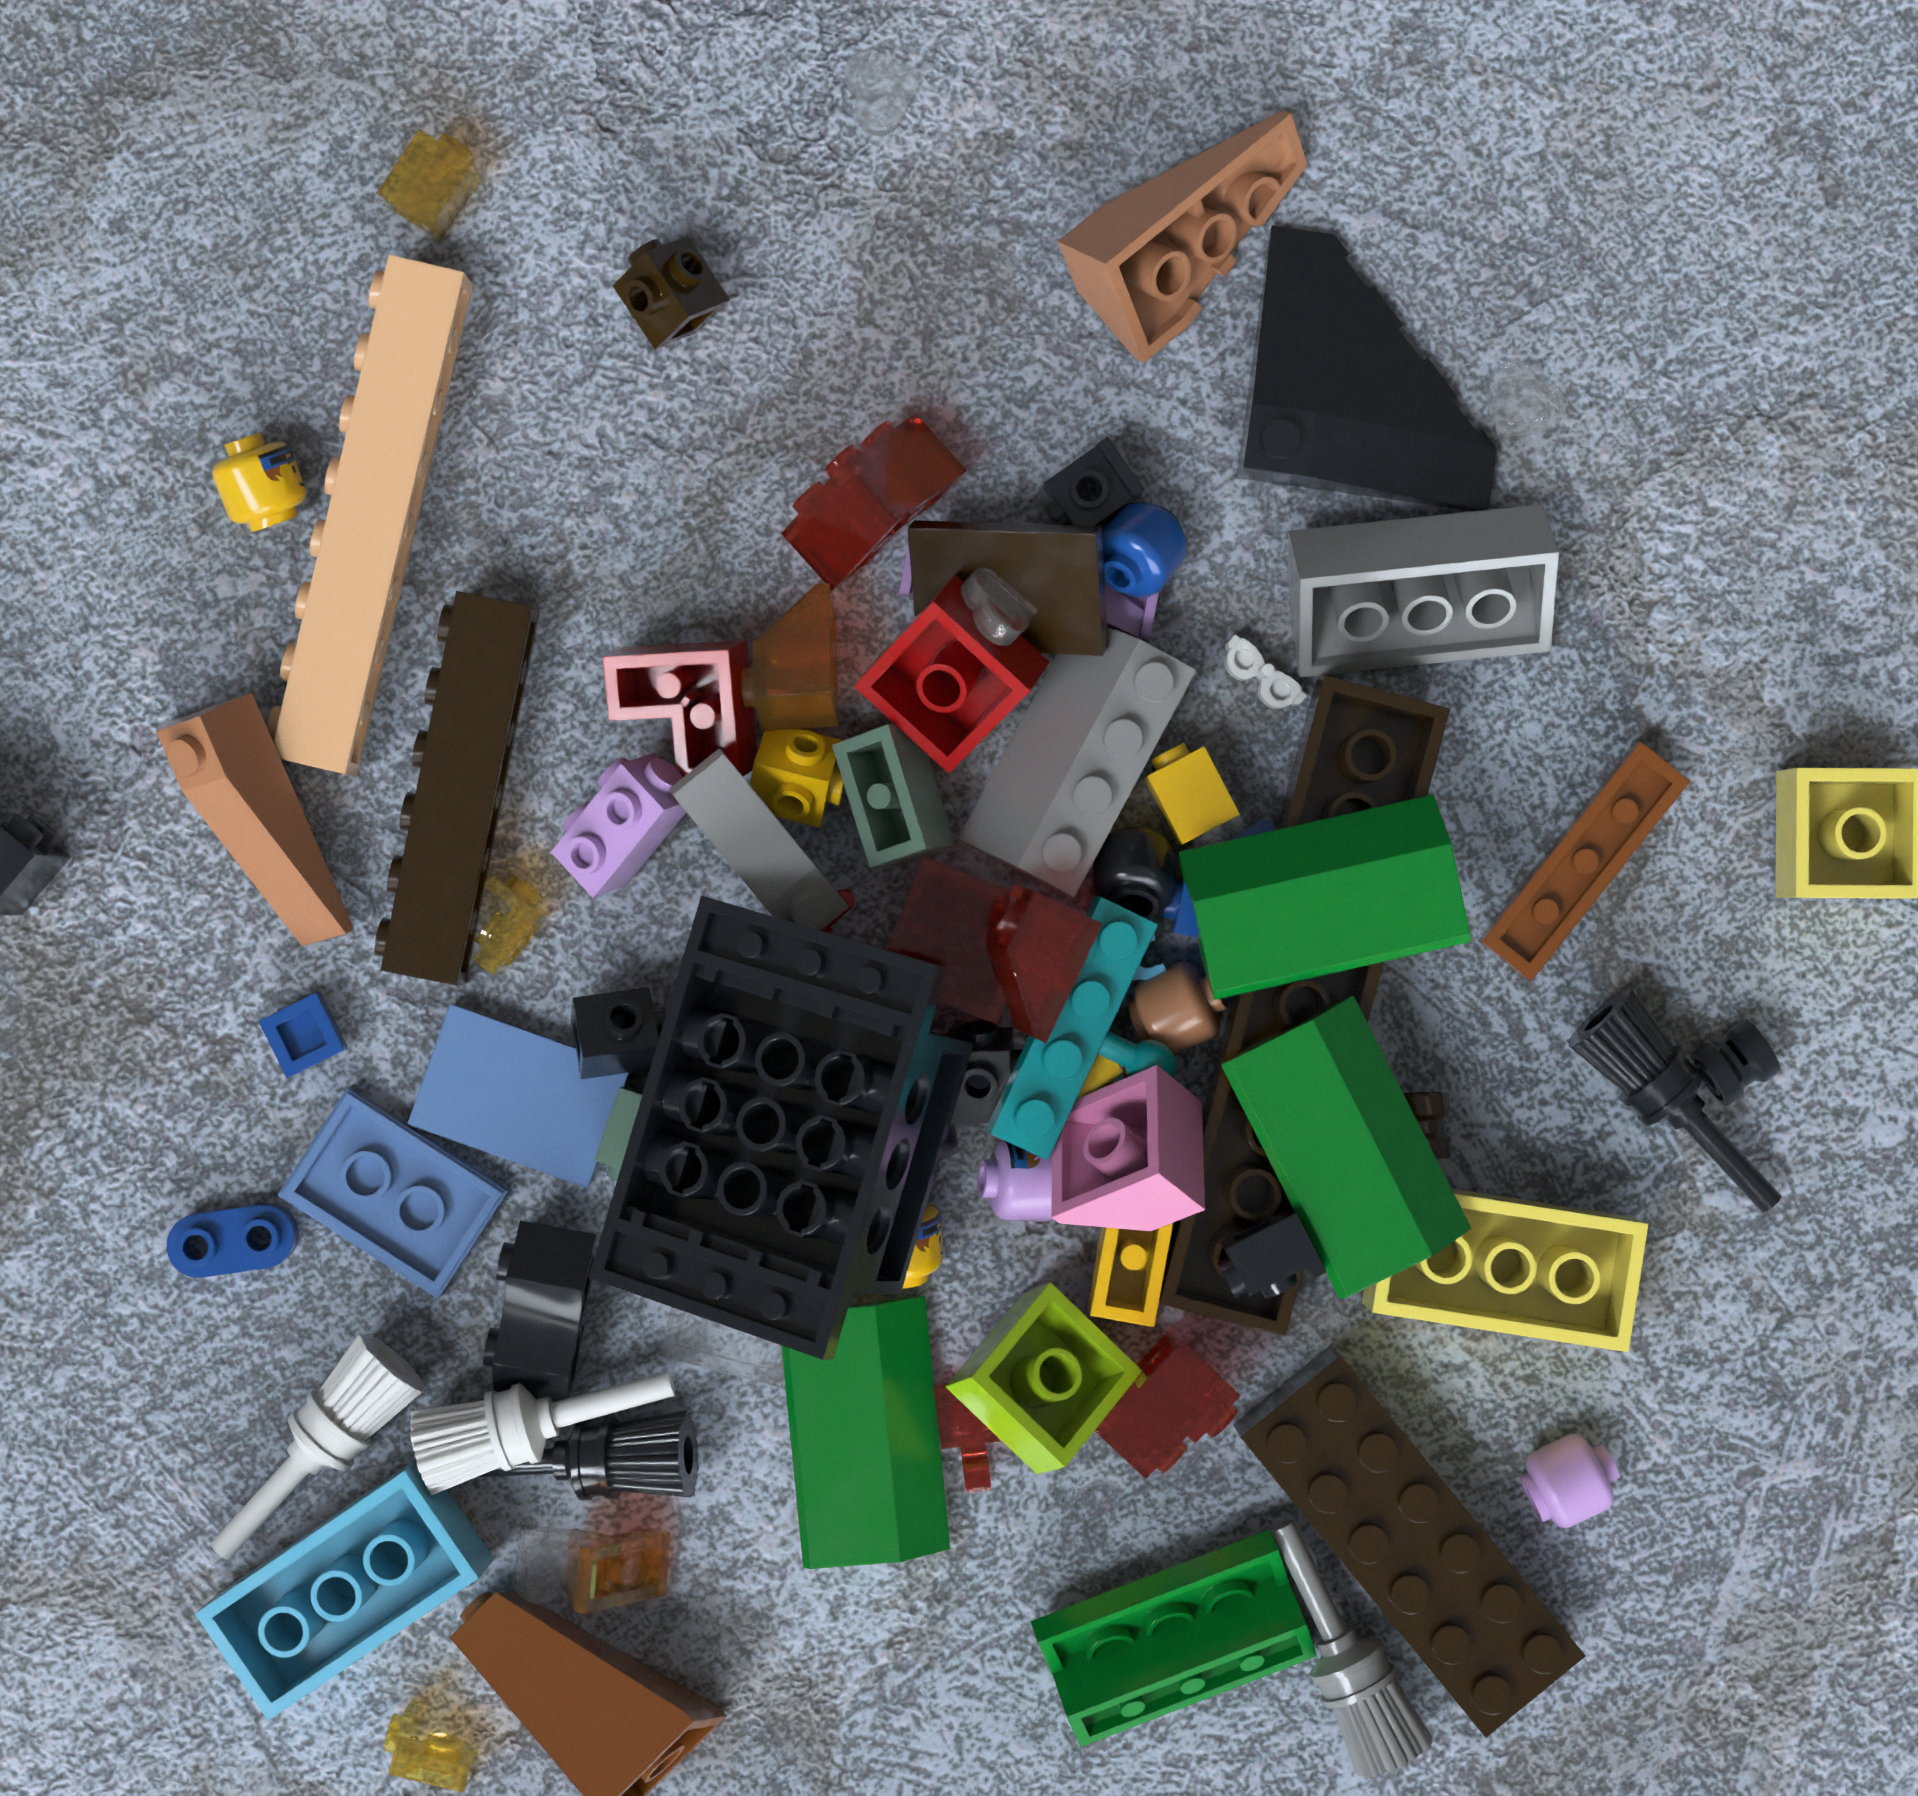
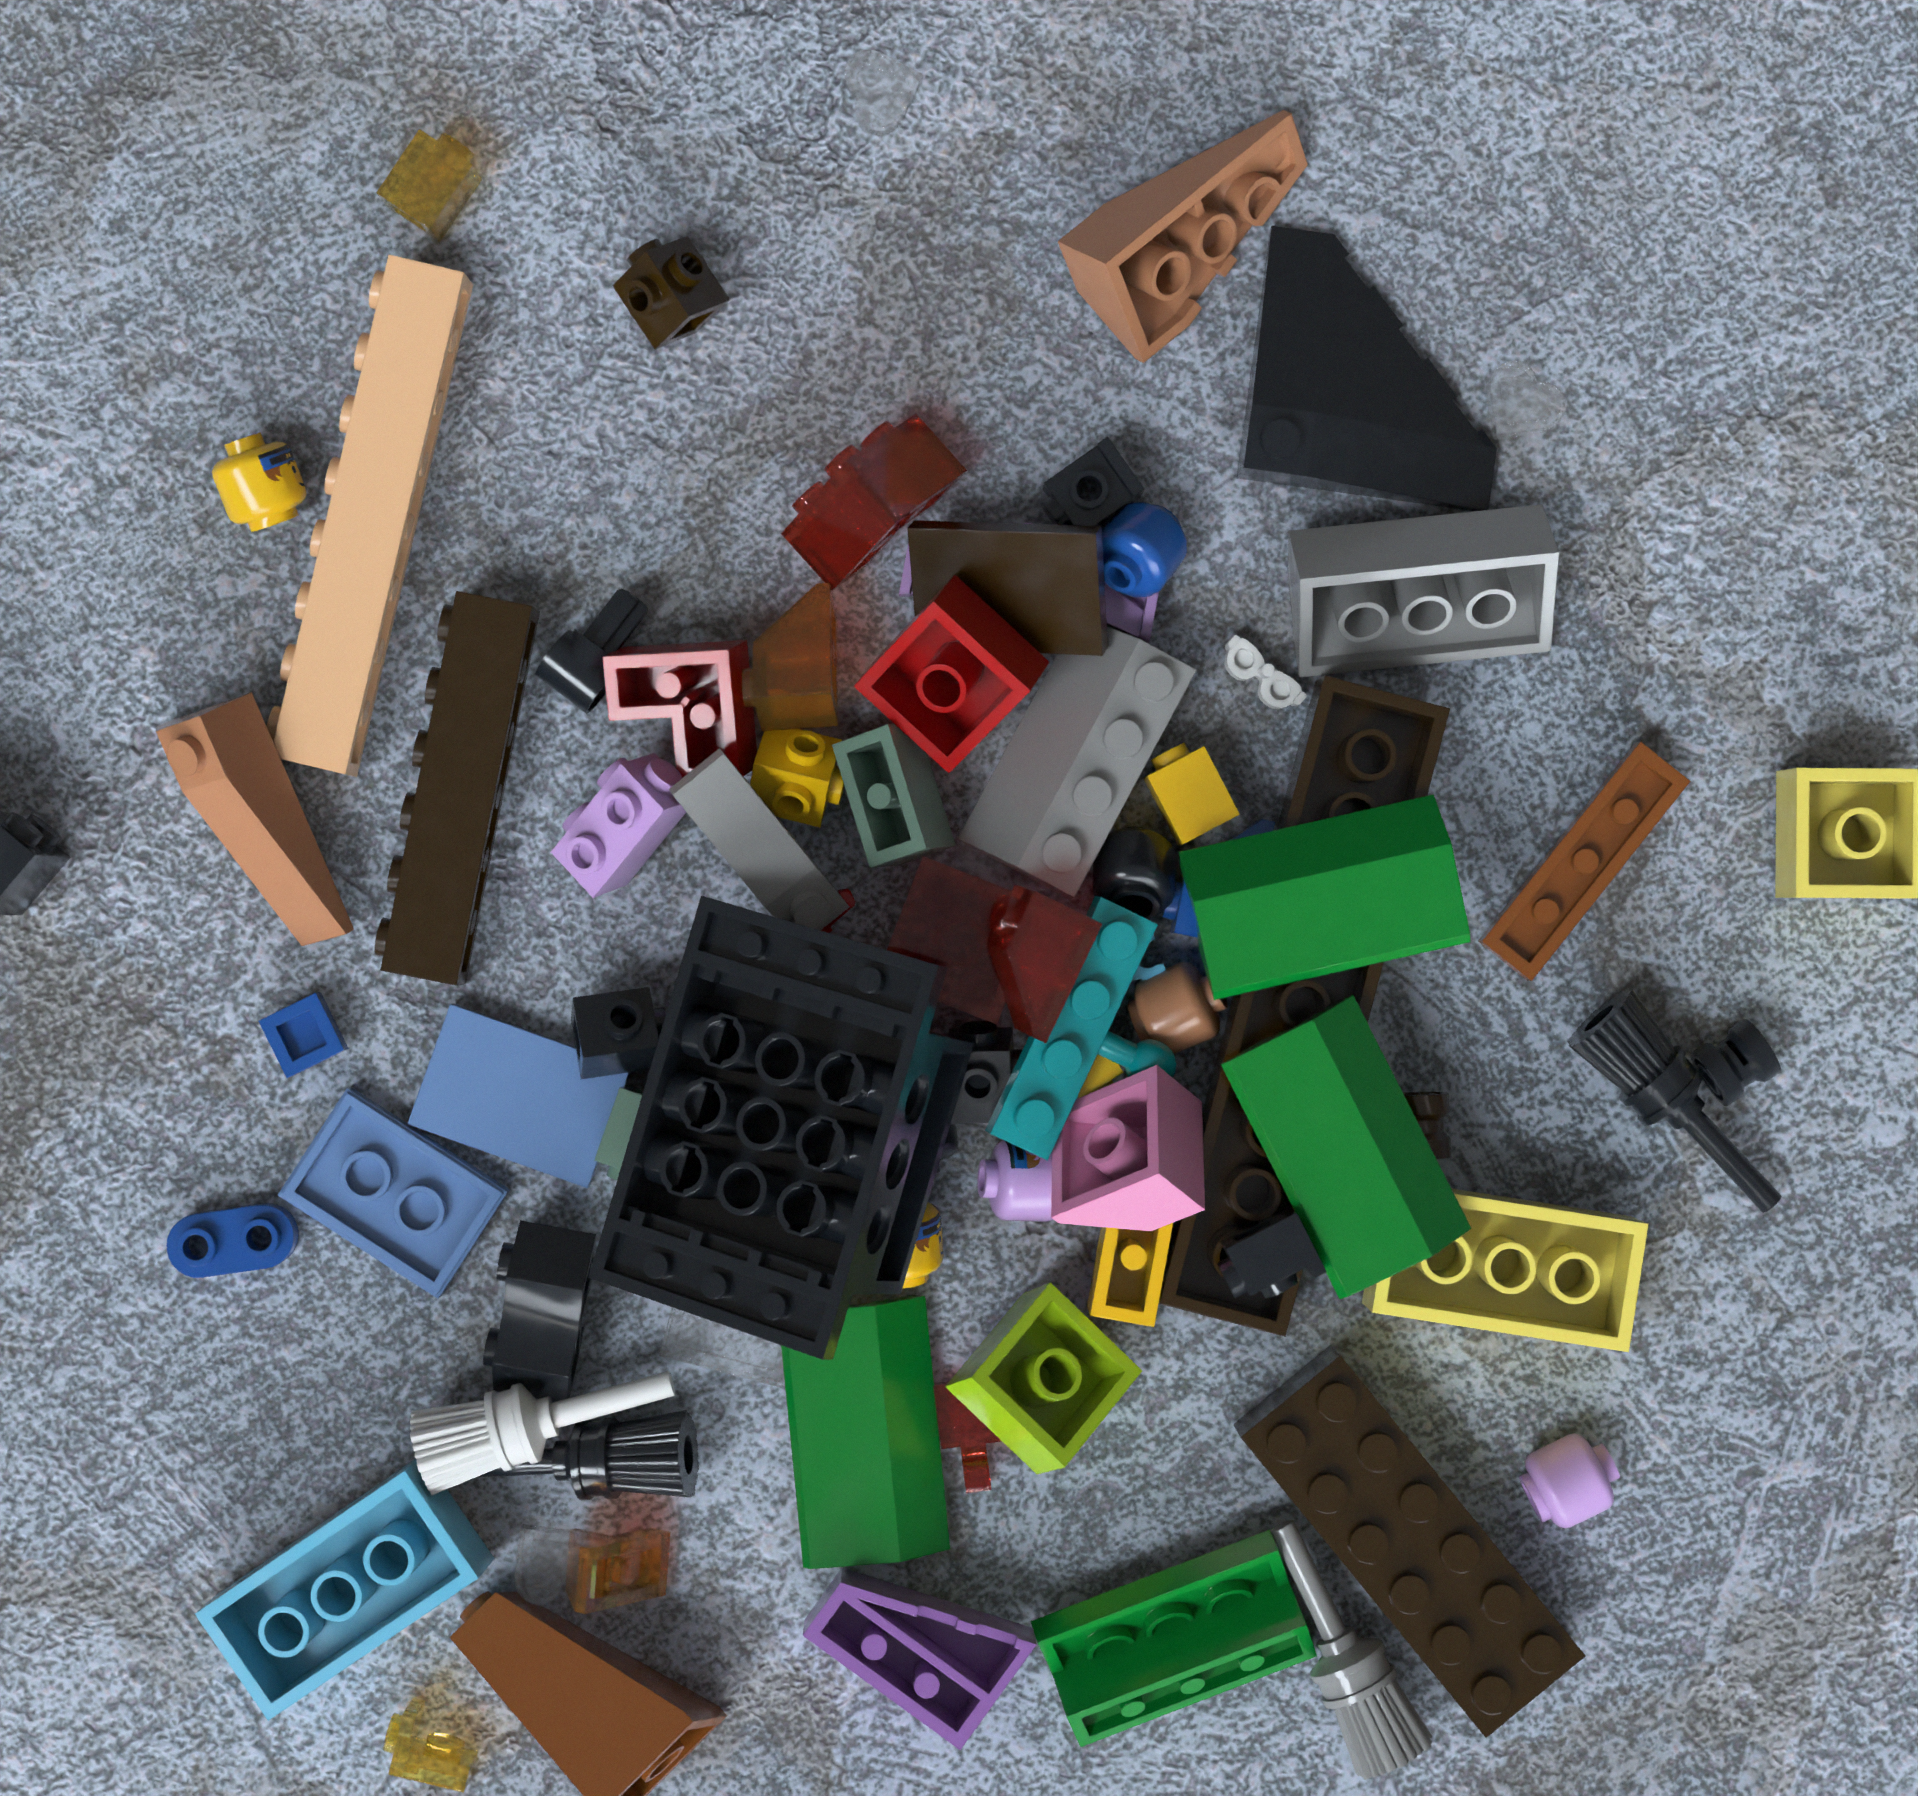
white piece [211,1333,424,1560] -> none
clear yellow bracket [473,874,550,975] -> none
clear tile [961,567,1038,646] -> none
clear red brick [1095,1324,1241,1479] -> none
none -> black axle [535,588,648,714]
none -> medium lavender wedge [803,1568,1037,1750]

